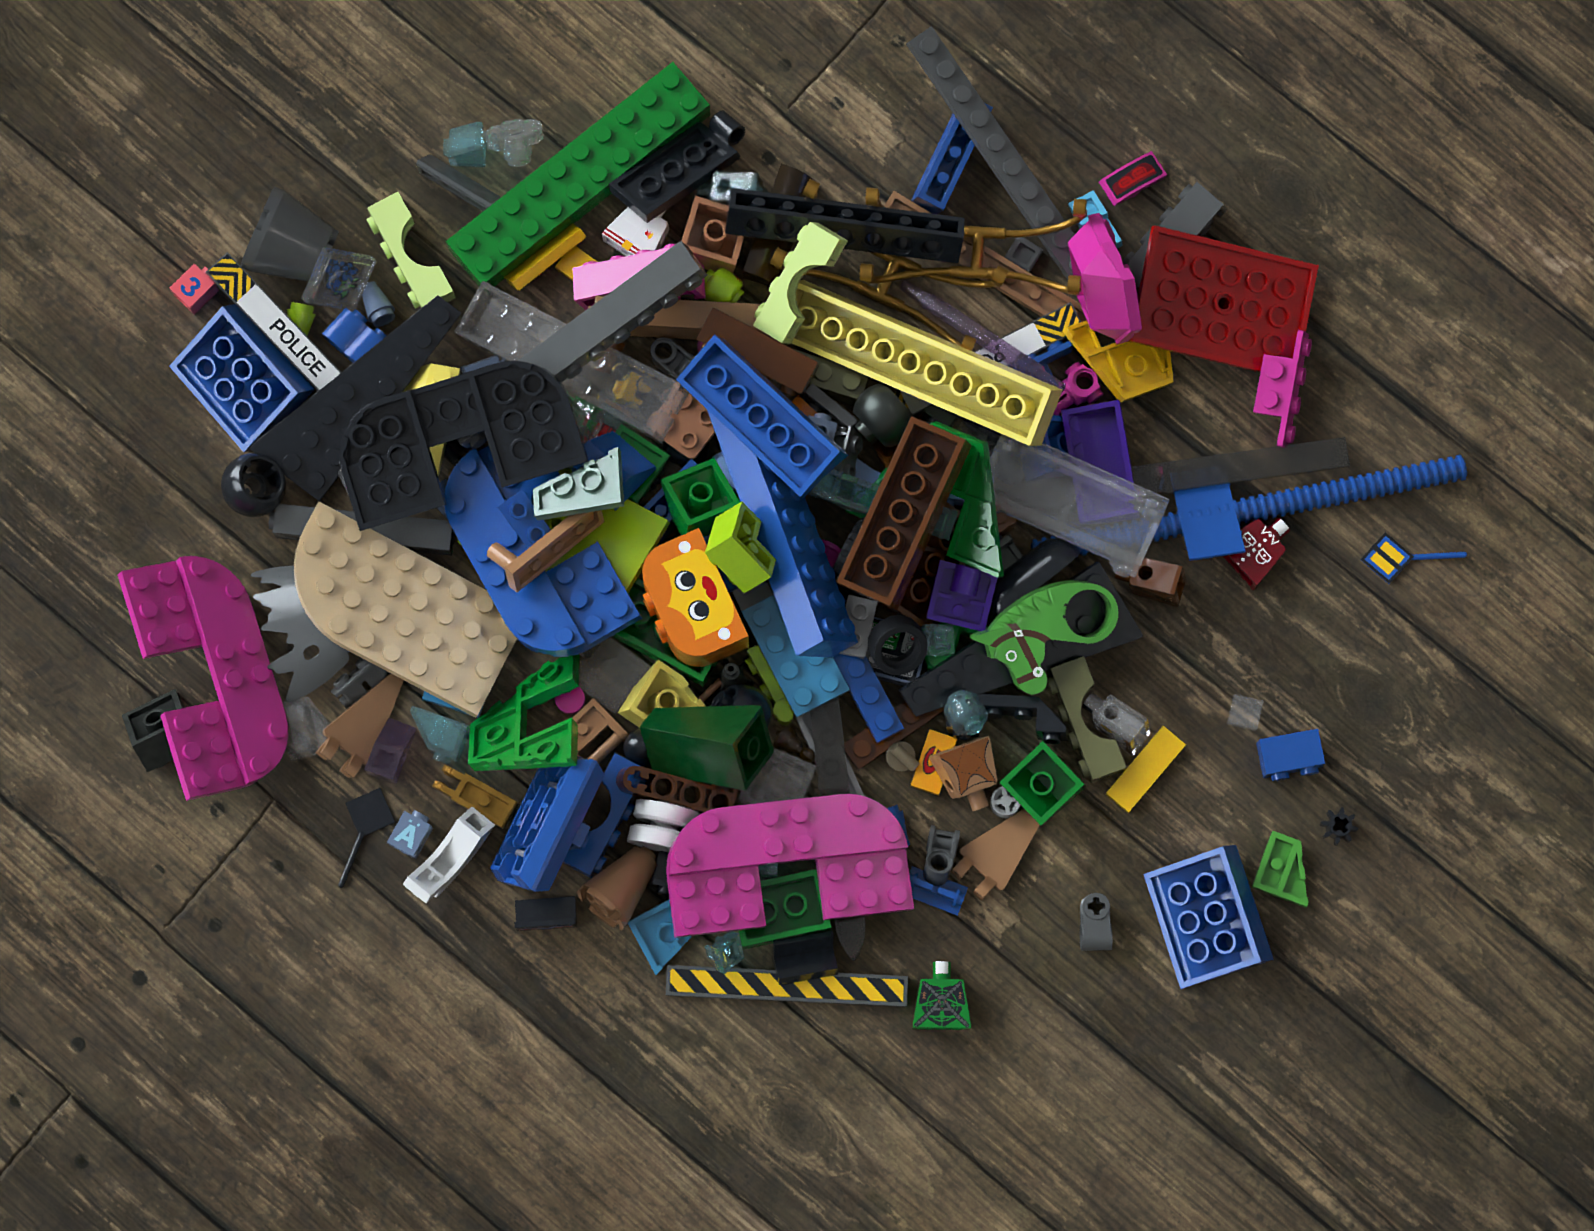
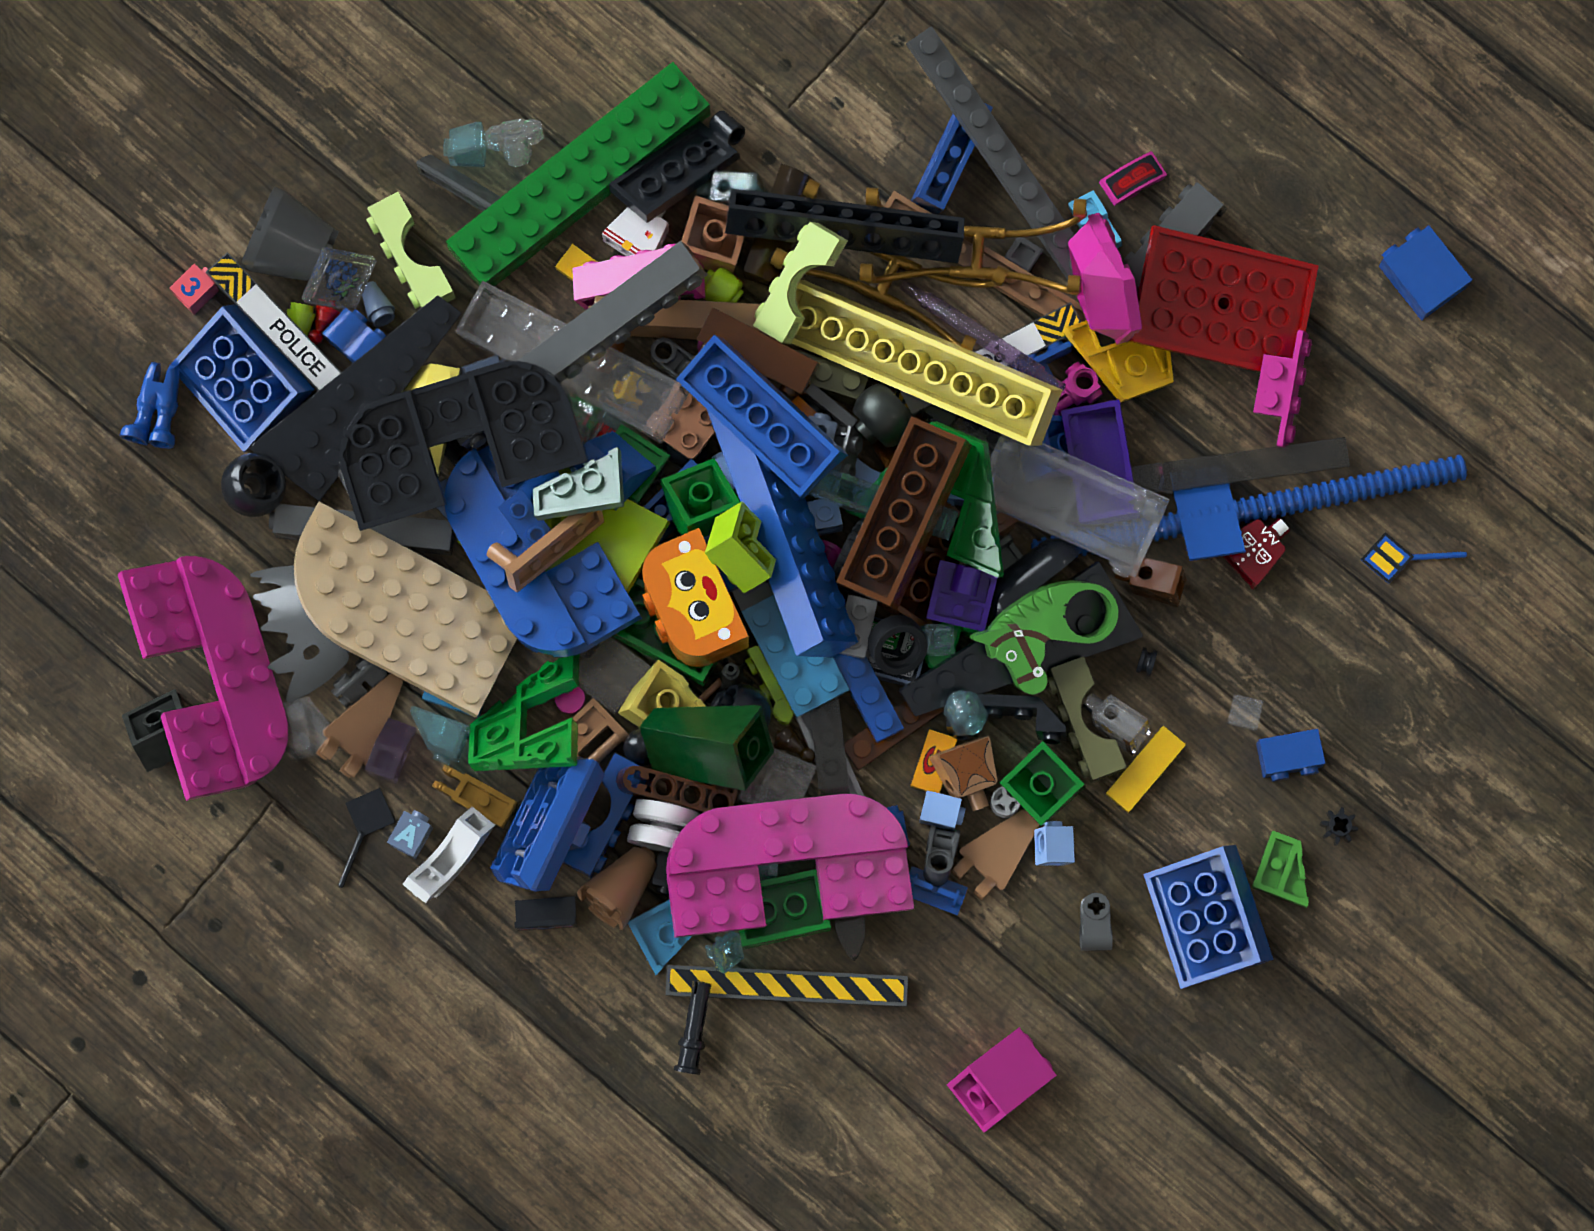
yellow tile [504,224,586,291] -> none
black panel [773,930,838,985] -> none
dark tan plate [886,741,919,771] -> none
torso [912,961,971,1030] -> none
none -> blue piece [120,362,180,449]
none -> red piece [307,300,340,345]
none -> black pin [674,981,712,1075]
none -> light blue brick [807,496,843,536]
none -> light blue brick [919,790,966,831]
none -> dark pink slope [947,1027,1057,1133]
none -> light blue brick [1034,821,1075,866]
none -> black bush [1136,647,1158,676]
none -> blue brick [1379,225,1472,321]

